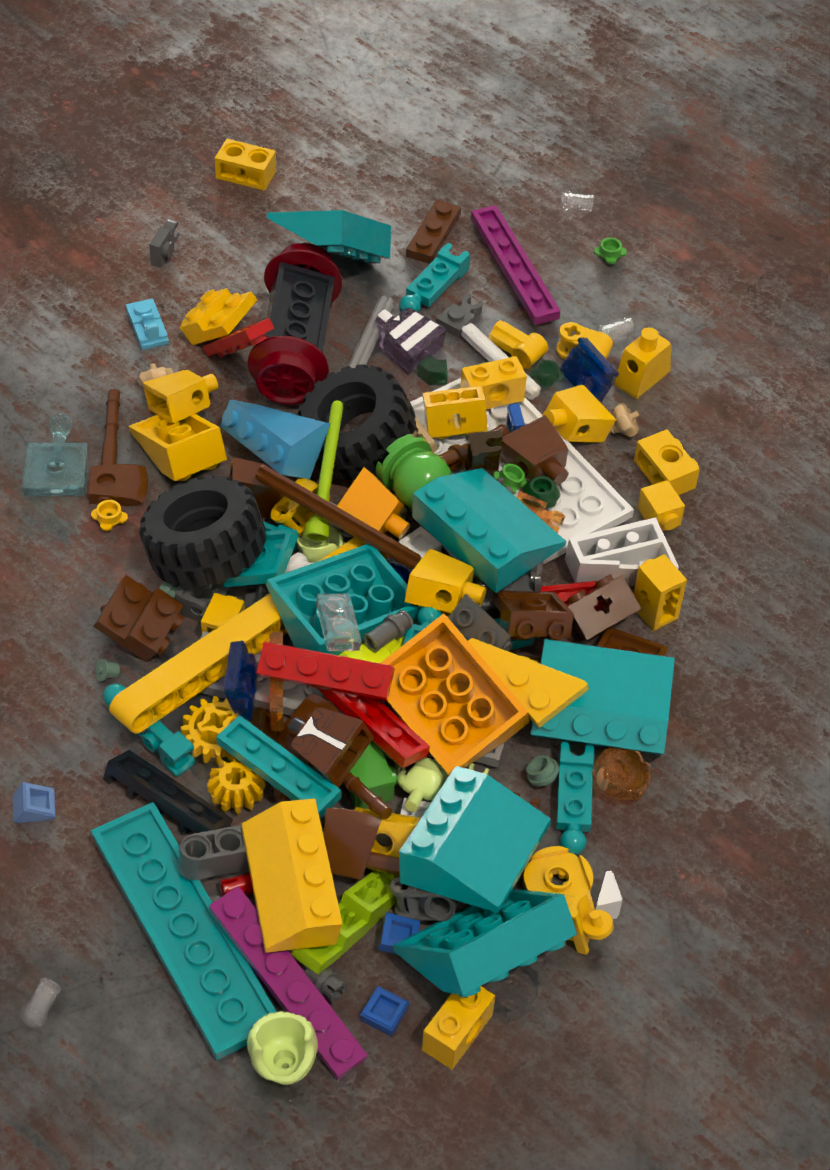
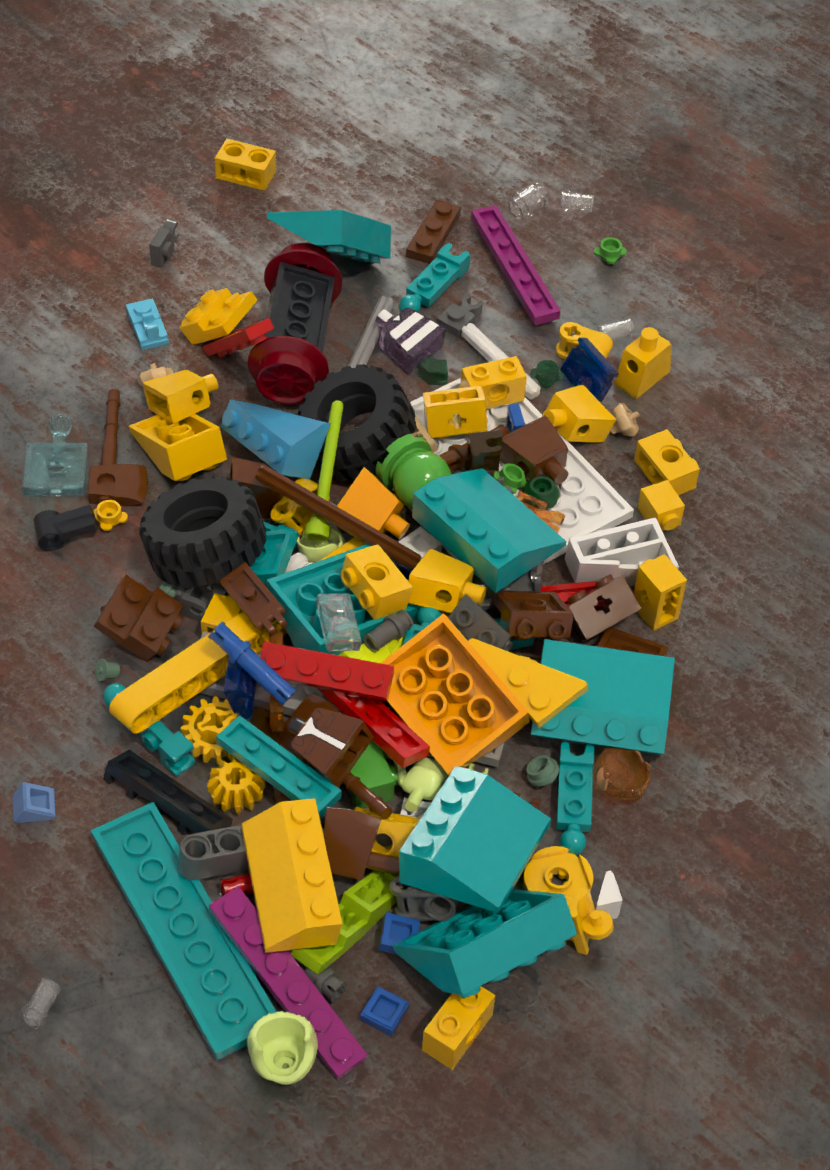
yellow piece [489,320,548,369] -> none
none -> black piece [33,504,98,551]
none -> blue pin [208,622,297,706]
none -> reddish brown hinge [220,562,288,636]
none -> yellow brick [340,544,413,620]
none -> clear brick [508,183,548,219]

